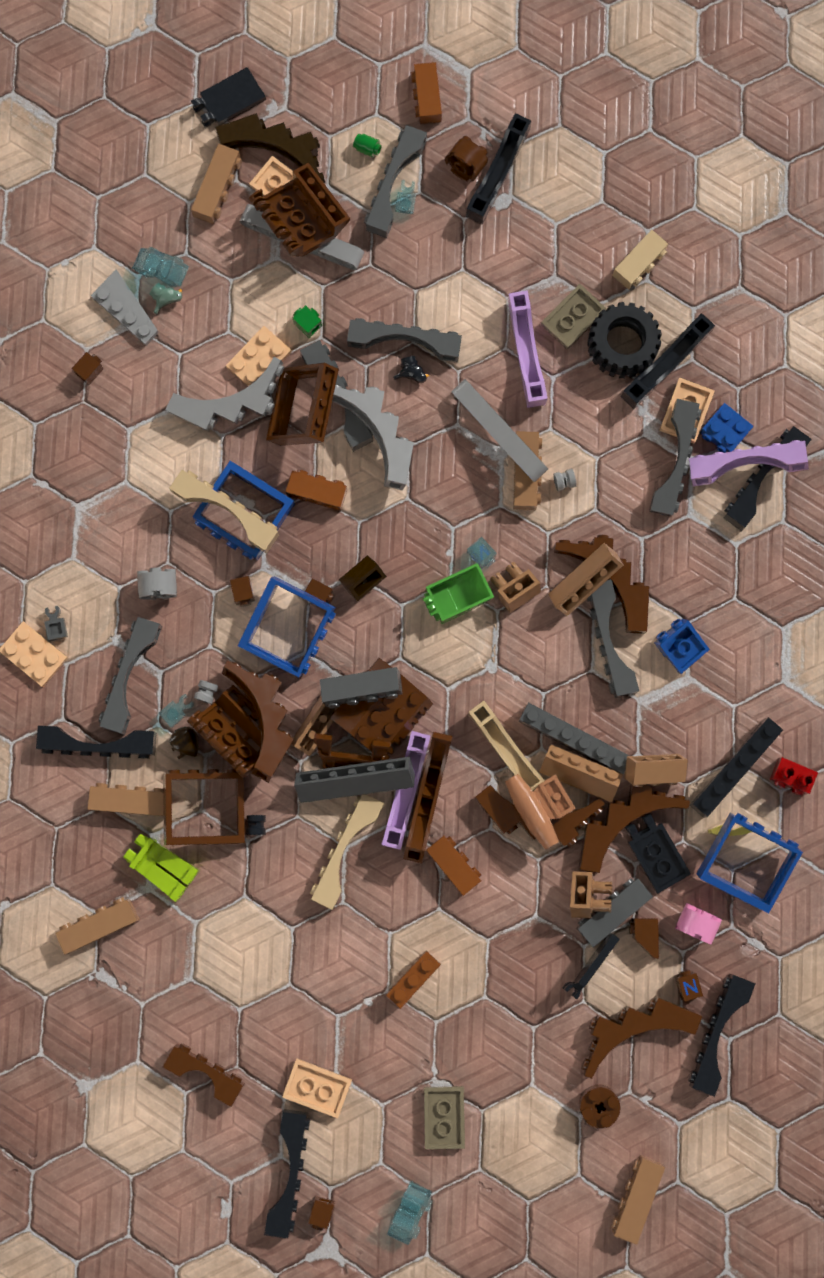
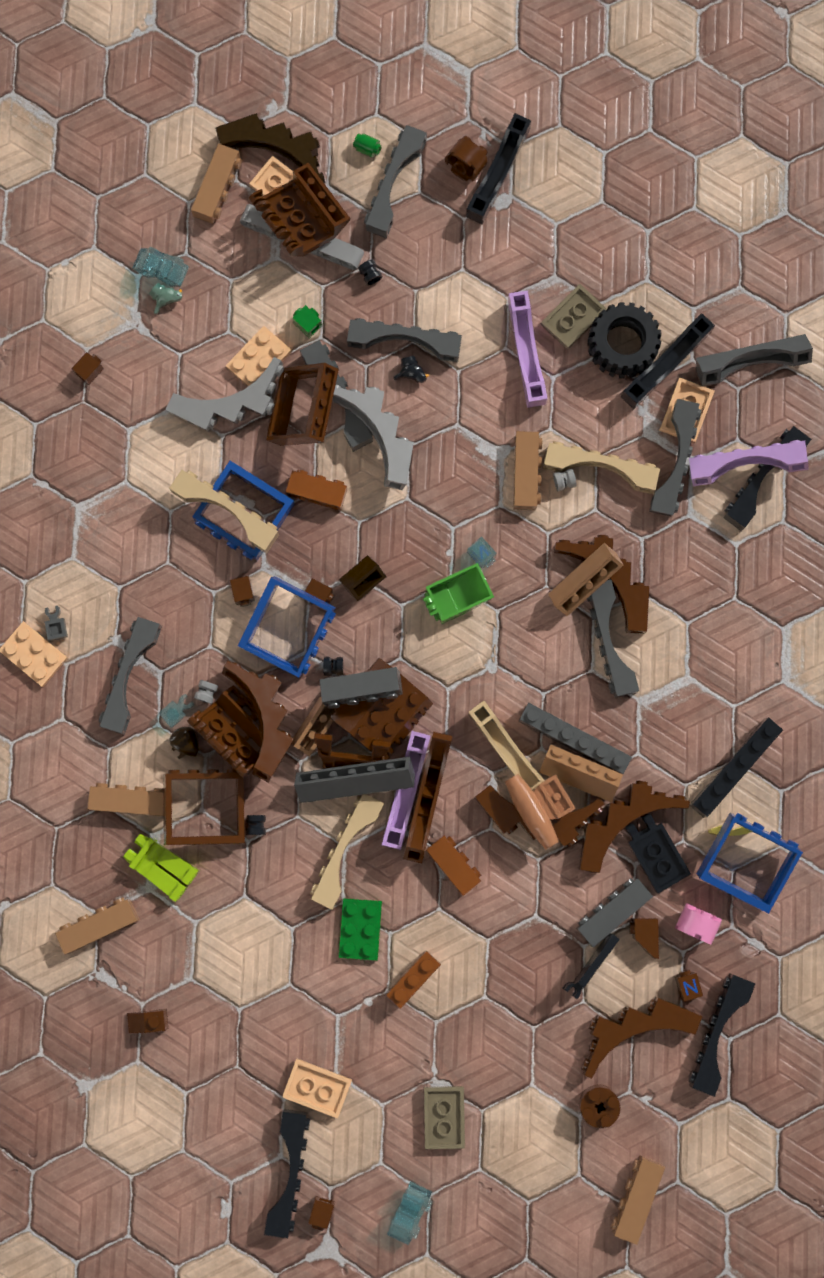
black arch [36,726,157,759] -> none
light grey wing [91,269,159,346] -> none
light grey brick [137,568,177,600] -> none
reddish brown arch [162,1043,245,1107] -> none
black tile [191,67,266,128] -> none
clear light blue plate [395,180,416,214] -> none
dark orange brick [411,62,442,124] -> none
light grey beam [451,379,548,482] -> none
medium nougat brick [490,562,541,613] -> none
medium nougat brick [570,871,613,918] -> none
tan brick [612,230,668,290] -> none
medium nougat brick [625,754,688,787] -> none
blue plate [654,618,710,674] -> none
blue plate [700,403,754,453] -> none
red brick [769,757,818,796] -> none
none -> reddish brown slope [127,1009,169,1033]
none -> black wheel [323,657,343,676]
none -> green plate [339,898,382,961]
none -> black wheel [358,259,383,286]
none -> tan arch [543,441,660,494]
none -> dark grey arch [696,334,813,387]

